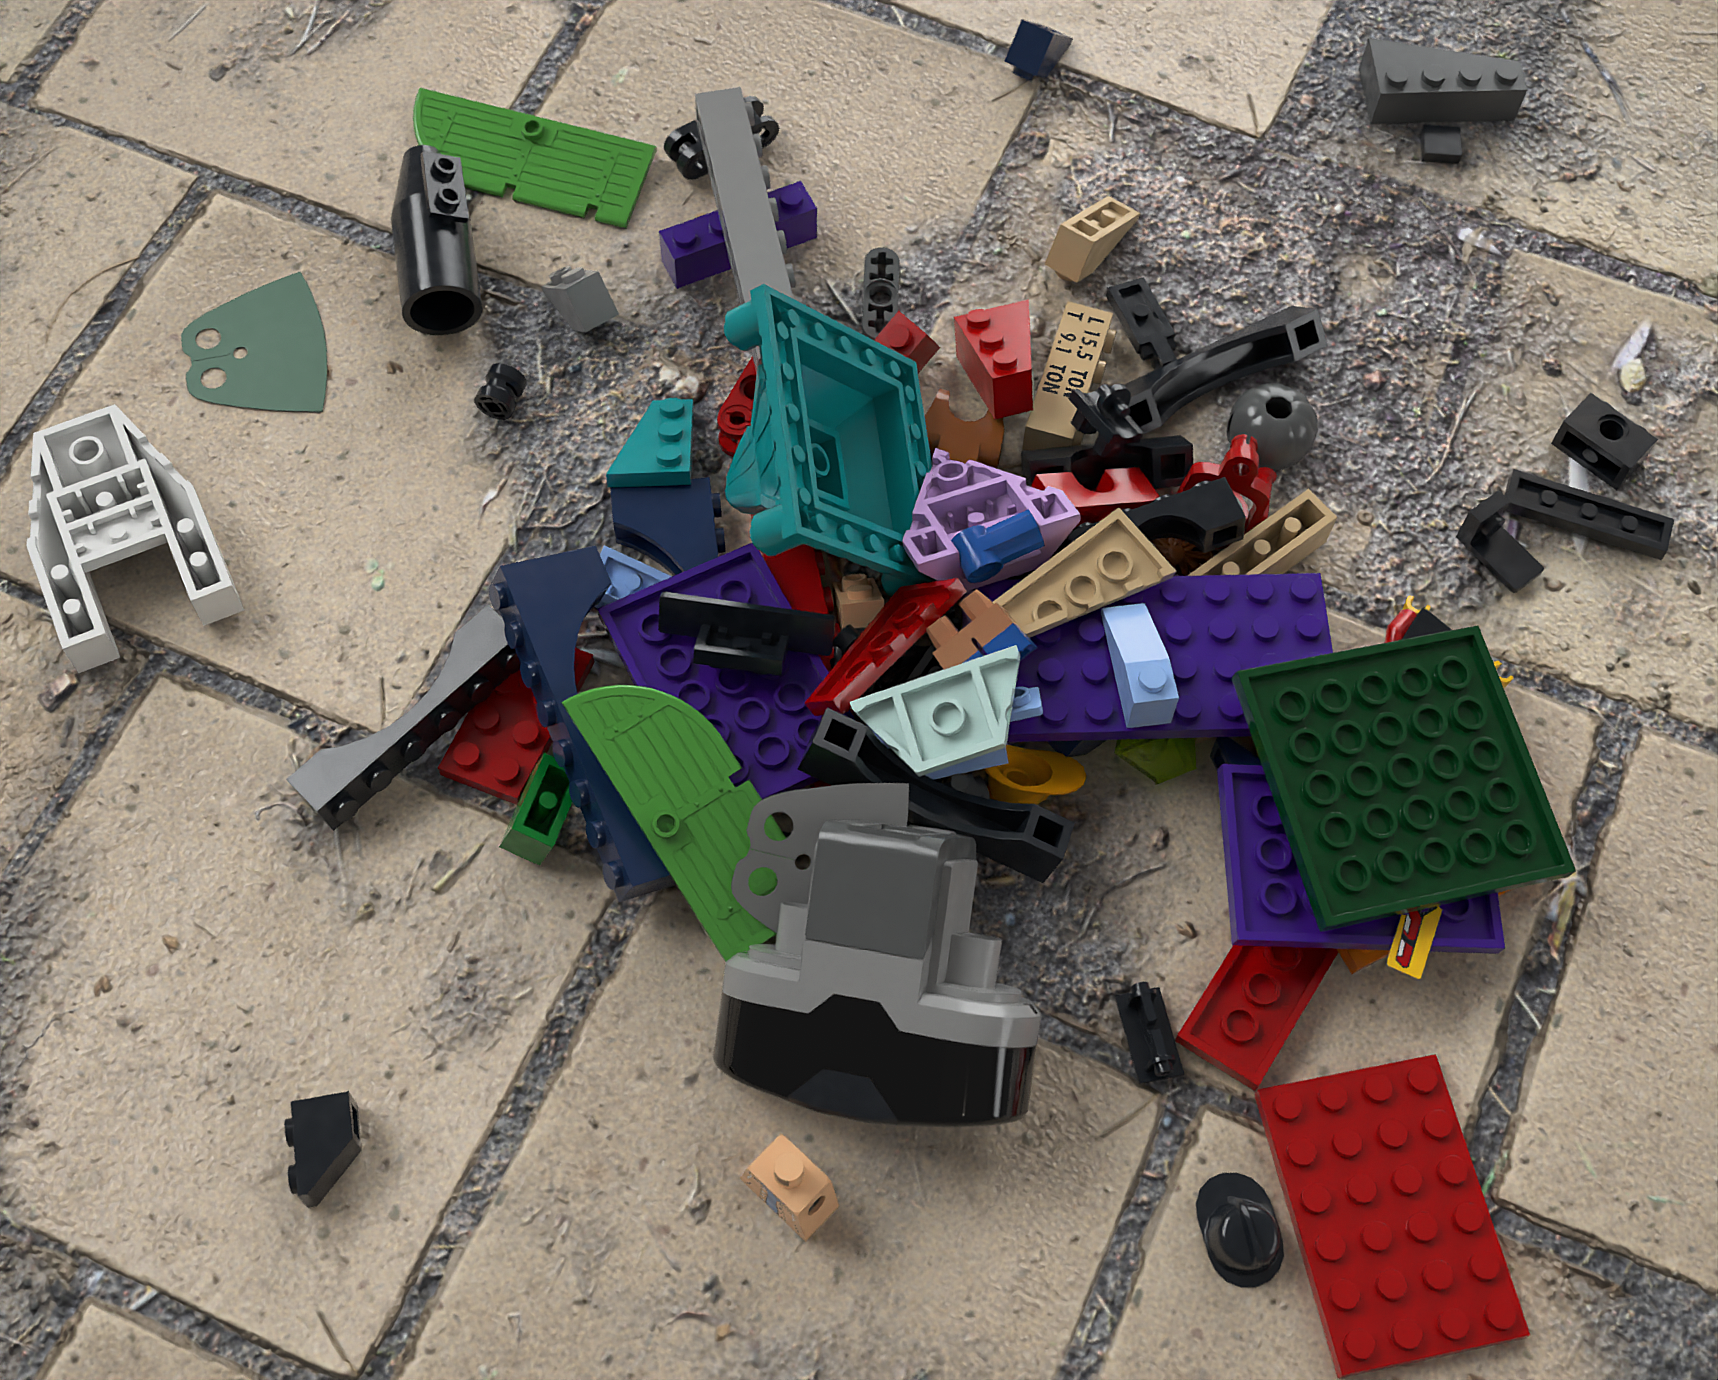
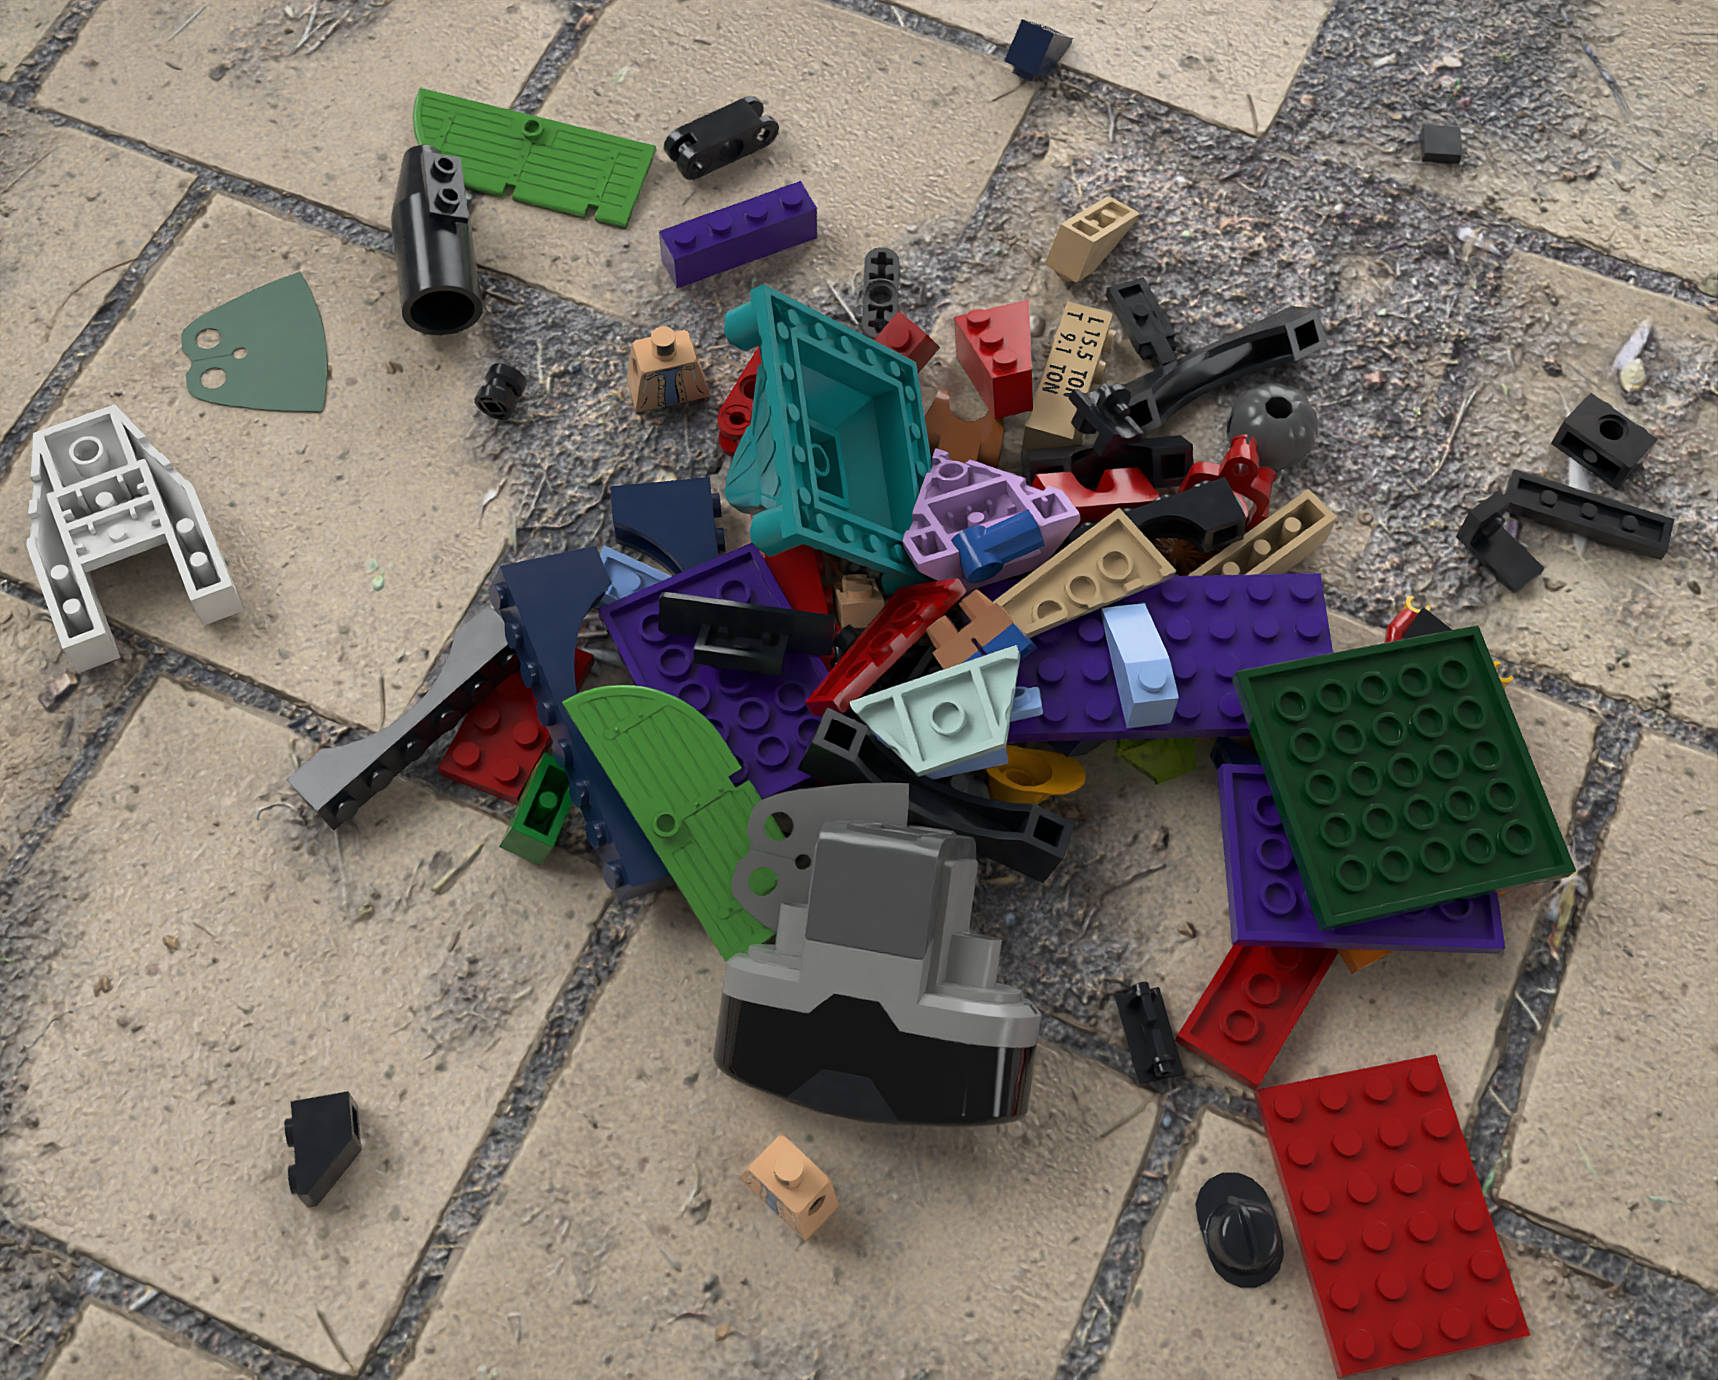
light grey slope [541,266,619,332] -> none
teal wing [606,398,694,488] -> none
light grey brick [695,87,802,374] -> none
dark grey wedge [1359,38,1528,124] -> none
yellow sticker [1386,906,1442,979] -> none
none -> light nougat torso [627,326,710,413]

